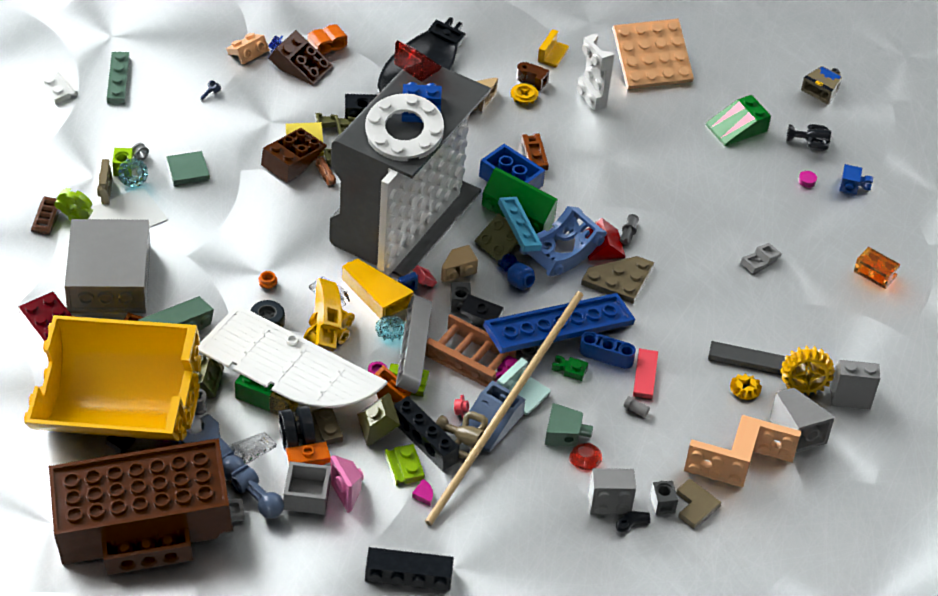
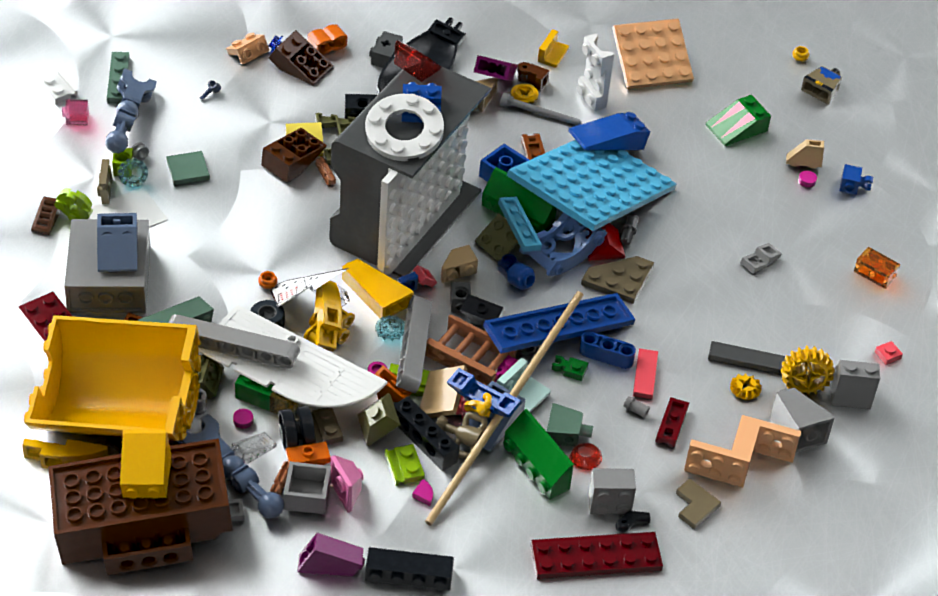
dark grey brick [650,481,678,515] -> none
black piece [786,124,831,150] -> none
none -> yellow slope [22,438,109,468]
none -> clear pink brick [62,99,89,125]
none -> sand blue slope [97,213,138,272]
none -> sand blue piece [105,68,157,154]
none -> yellow slope [120,430,172,498]
none -> light grey beam [168,314,300,369]
none -> dark pink tile [233,409,253,429]
none -> white sticker [270,268,349,308]
none -> nougat axle [270,461,289,496]
none -> magenta slope [297,533,365,577]
none -> dark grey brick [369,31,403,68]
none -> tan tile [420,365,468,418]
none -> blue slope [447,367,522,417]
none -> yellow piece [464,393,492,418]
none -> magenta slope [474,55,517,81]
none -> light grey piece [500,92,582,126]
none -> green slope [503,409,574,500]
none -> medium azure plate [507,140,677,231]
none -> dark red plate [531,532,663,579]
none -> blue slope [568,112,650,150]
none -> dark red plate [655,397,689,448]
none -> tan slope [786,139,824,168]
none -> yellow plate [792,46,809,61]
none -> coral plate [875,341,903,365]

